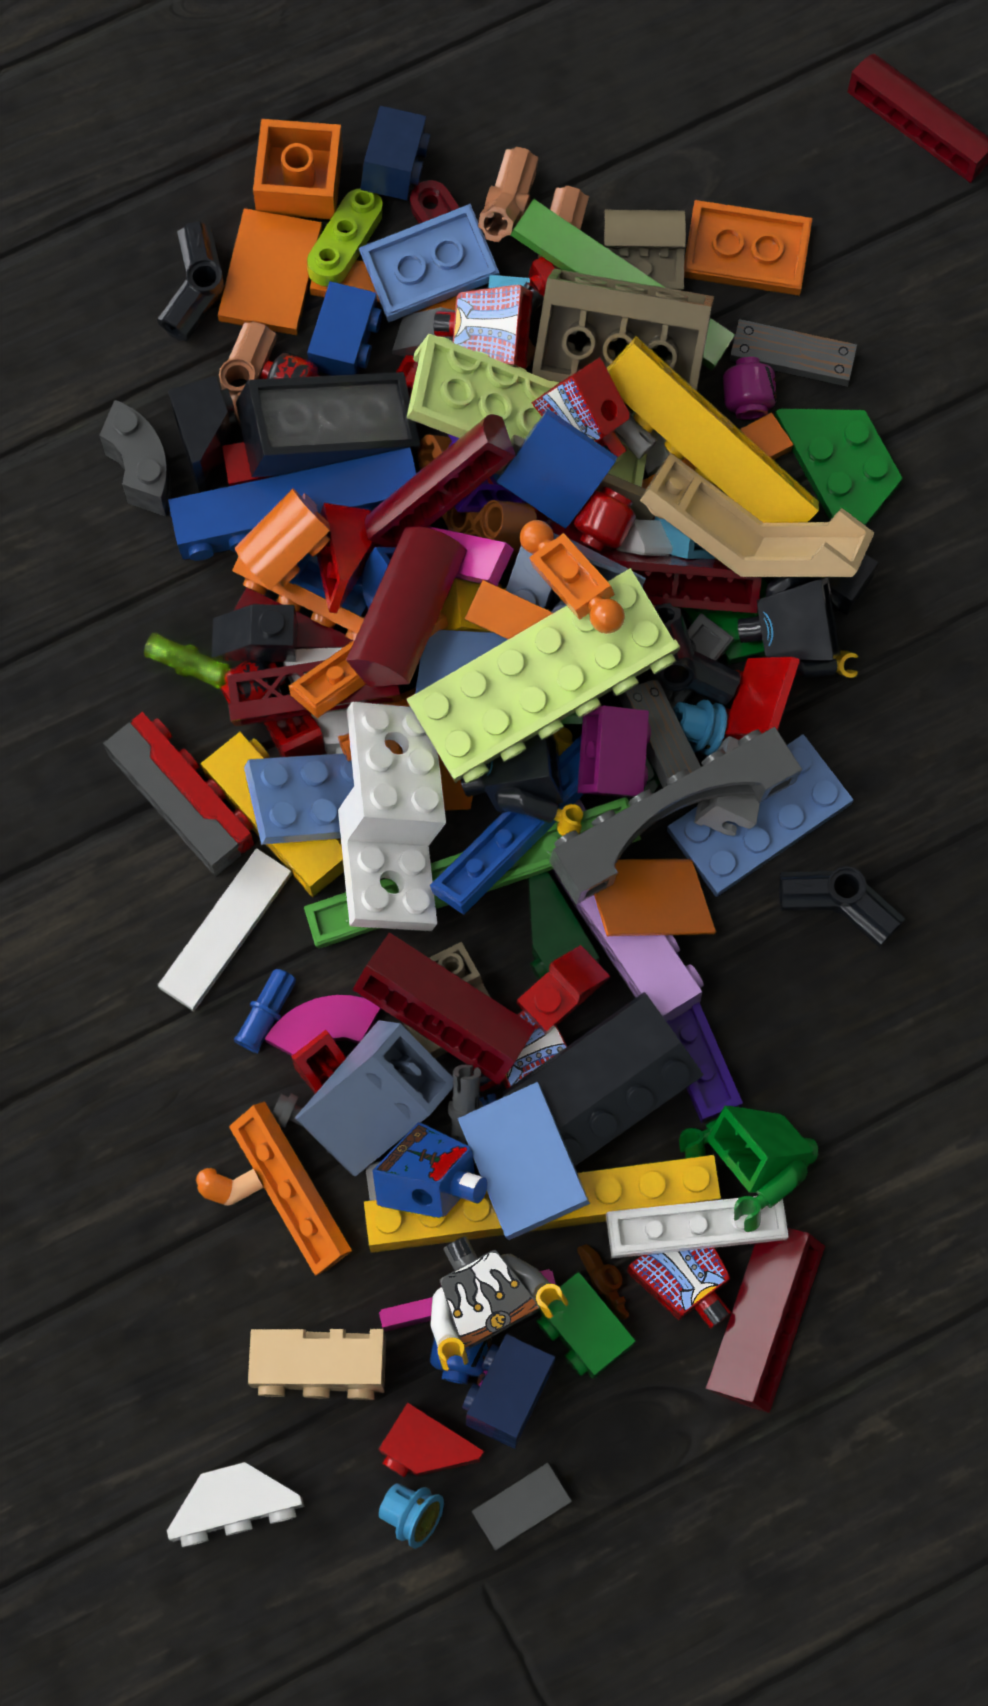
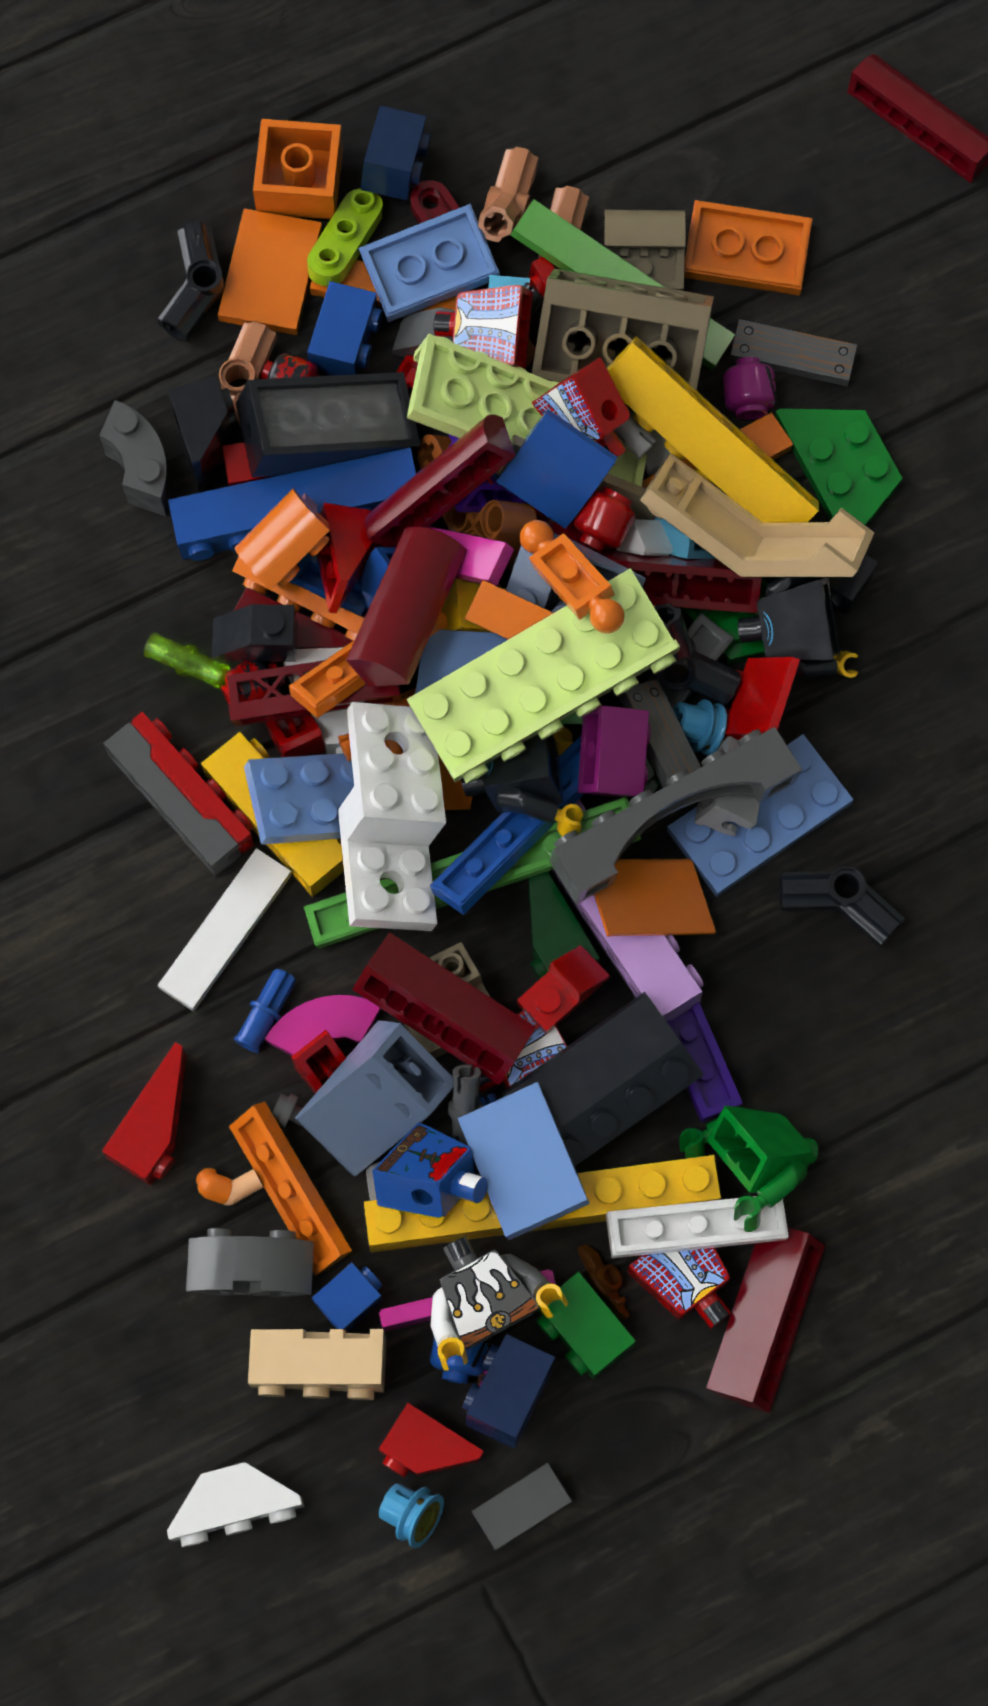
none -> red slope [102,1042,187,1186]
none -> dark grey brick [186,1228,314,1298]
none -> blue brick [312,1262,383,1333]

